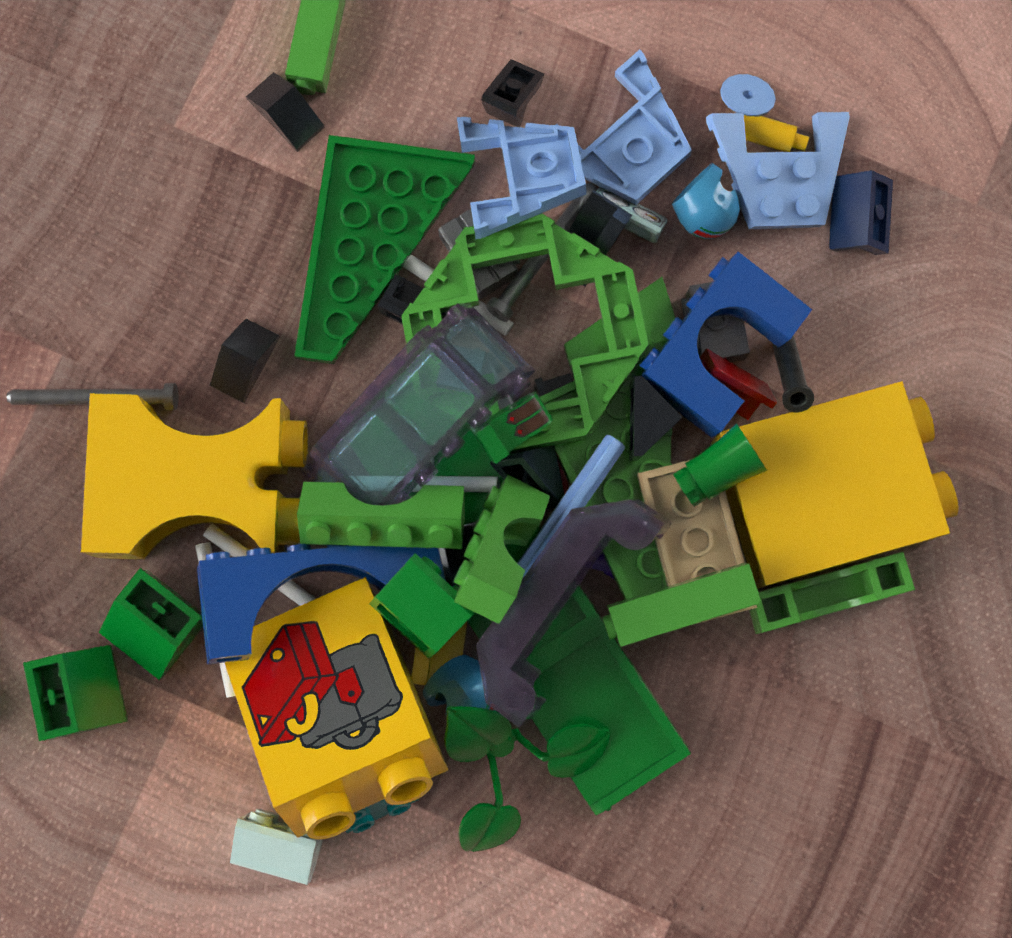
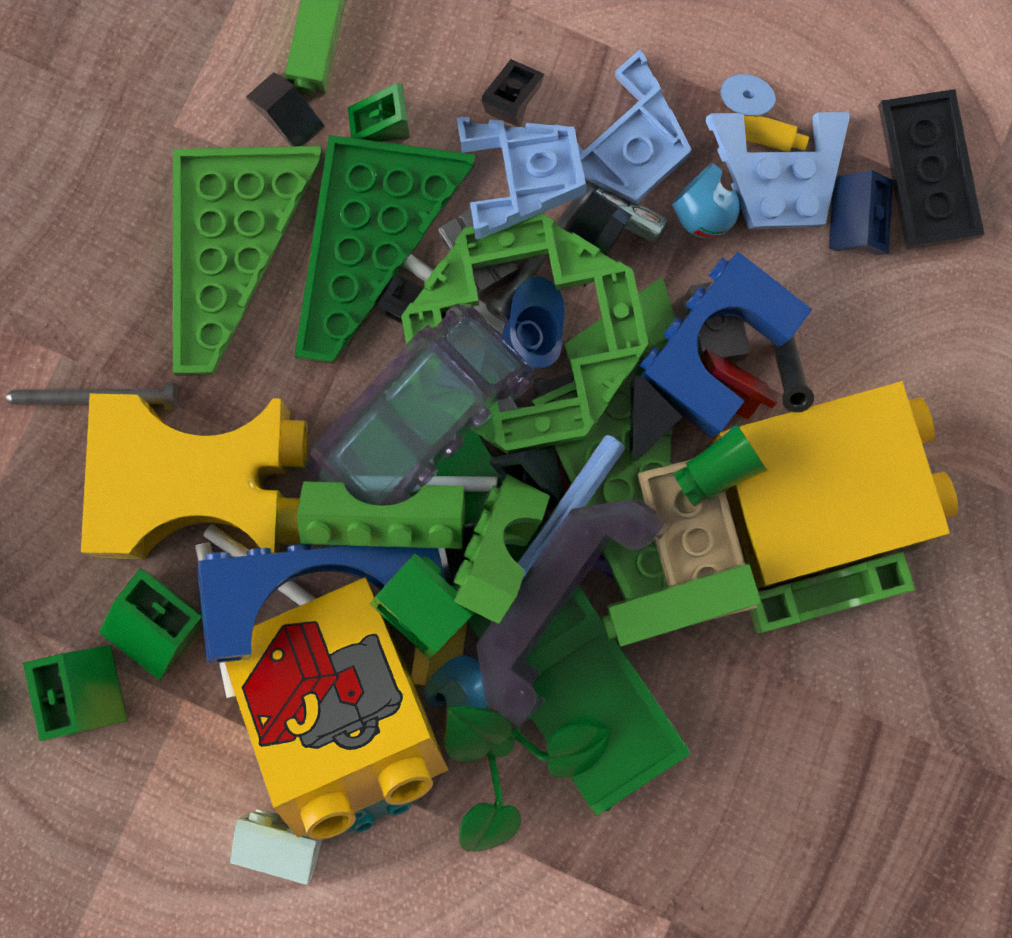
black slope [210,319,280,404] -> none
green leg [471,392,553,464] -> none
none -> bright green wing [173,146,322,376]
none -> green slope [347,83,410,141]
none -> blue piece [502,277,565,368]
none -> black plate [878,89,984,250]

